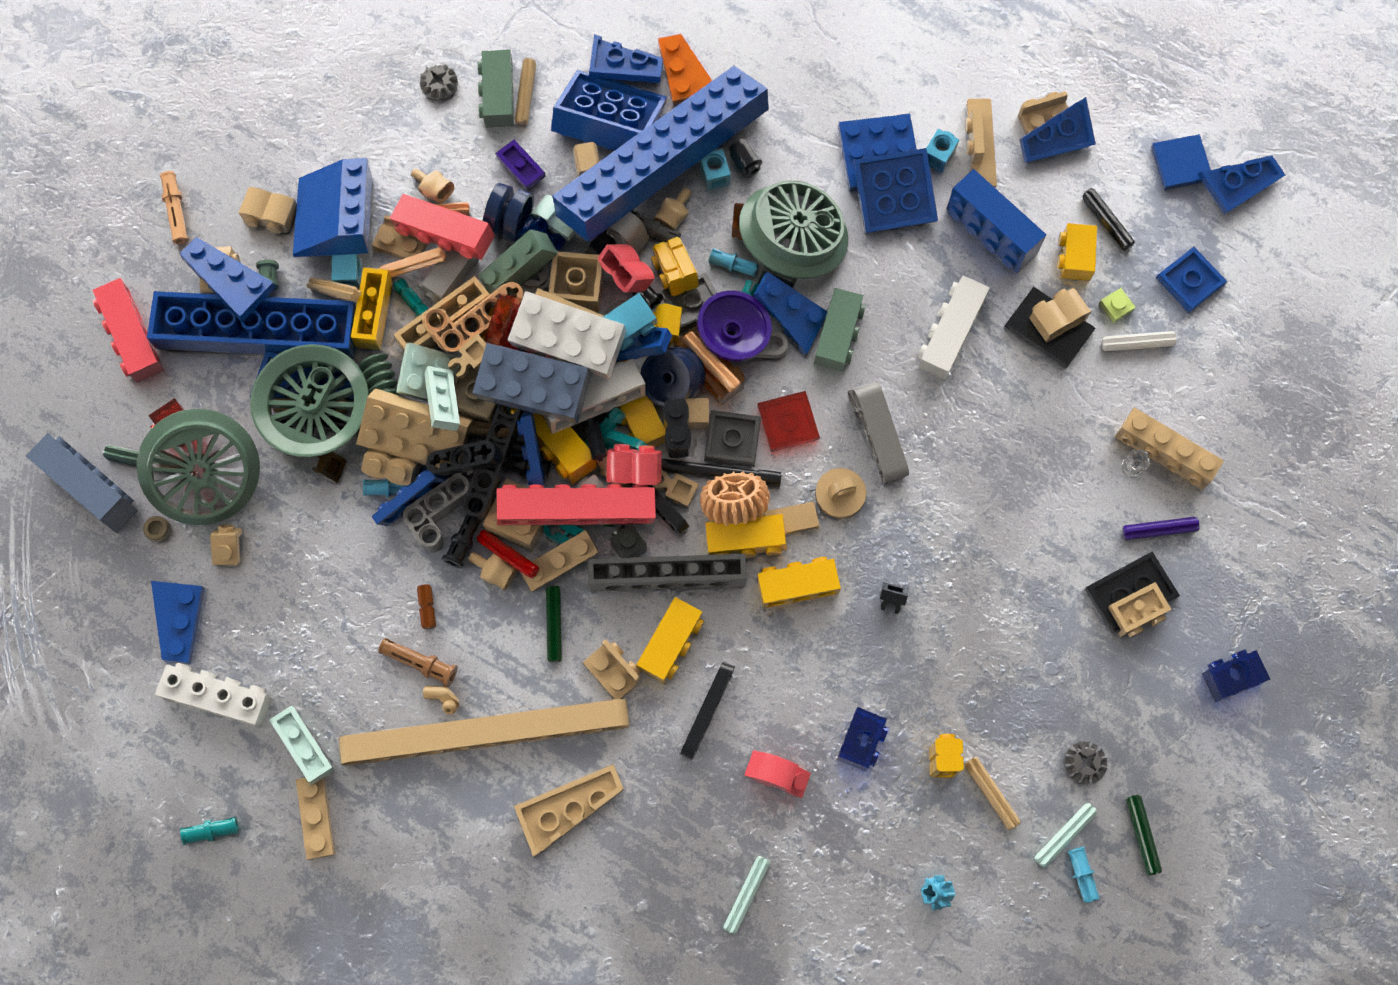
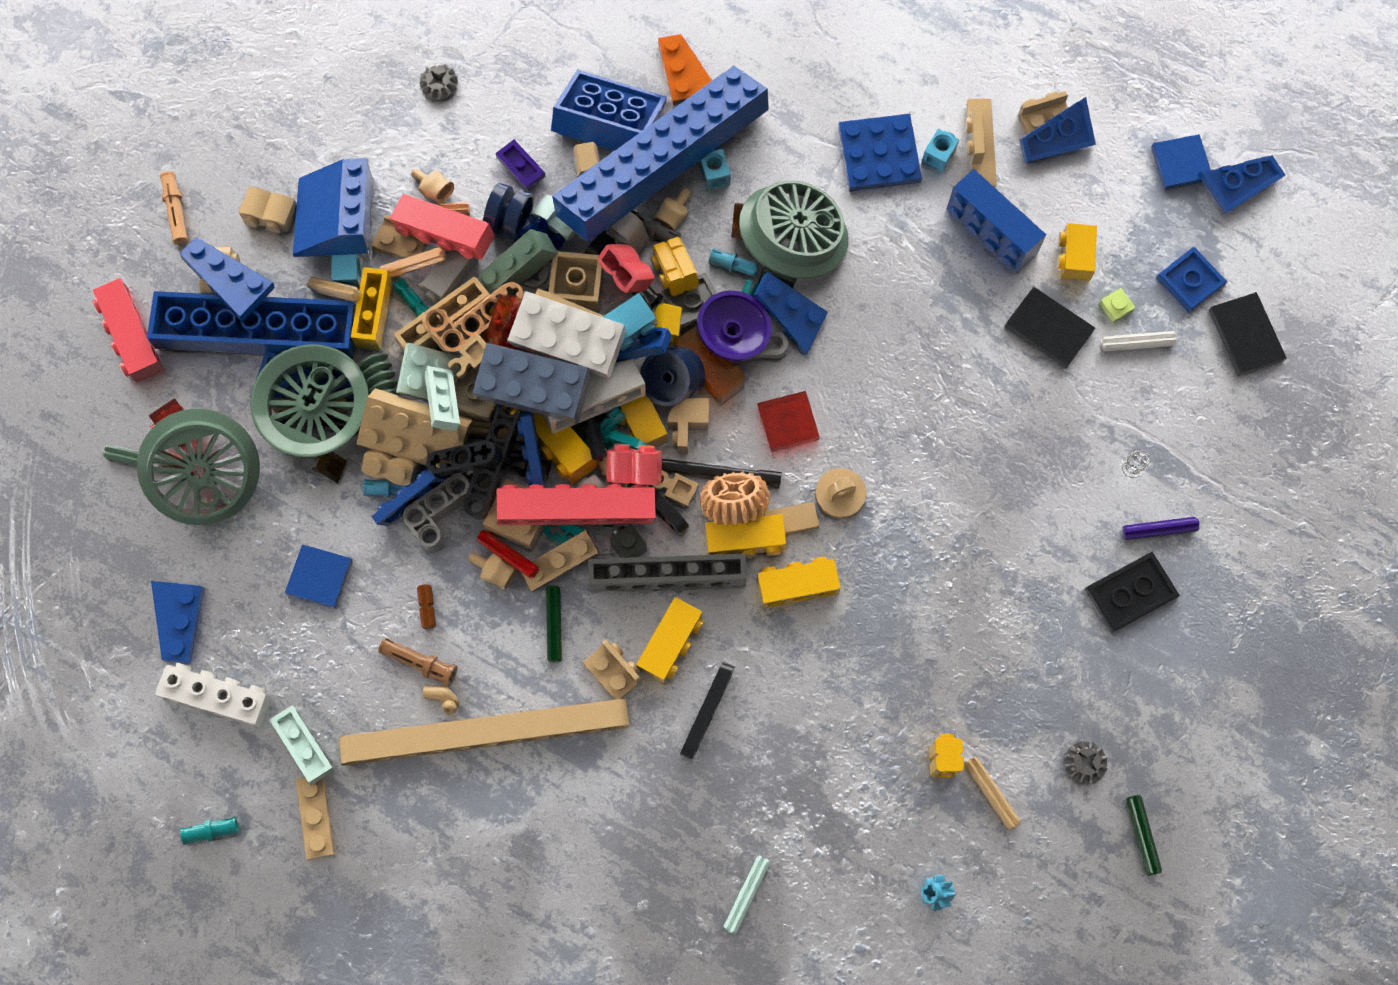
sand blue brick [26,433,138,533] -> none
dark tan tile [143,516,171,543] -> none
tan bracket [210,524,242,565] -> none
sand green bush [256,259,279,291] -> none
black pin [441,500,483,569] -> none
sand green brick [477,50,514,127] -> none
tan wing [514,764,624,857] -> none
tan axle [515,58,536,126] -> none
blue wing [589,34,663,83] -> none
black brick [663,399,691,458] -> none
light nougat axle [683,331,740,393] -> none
dark grey plate [704,410,761,467] -> none
black brick [729,139,762,176] -> none
coral brick [744,750,811,798] -> none
sand green brick [814,288,866,372] -> none
clear blue brick [836,707,889,772] -> none
light grey beam [848,381,909,484] -> none
blue plate [853,148,938,234] -> none
black tile [880,582,908,614] -> none
white brick [917,275,990,380] -> none
tan brick [1029,288,1091,342] -> none
light aqua axle [1034,803,1097,868] -> none
medium azure axle [1067,847,1099,903] -> none
black axle [1082,188,1135,251] -> none
tan bracket [1108,582,1172,638] -> none
tan brick [1115,407,1224,490] -> none
clear blue brick [1202,649,1270,703] -> none
none -> blue tile [285,544,353,609]
none -> black tile [1209,292,1287,376]

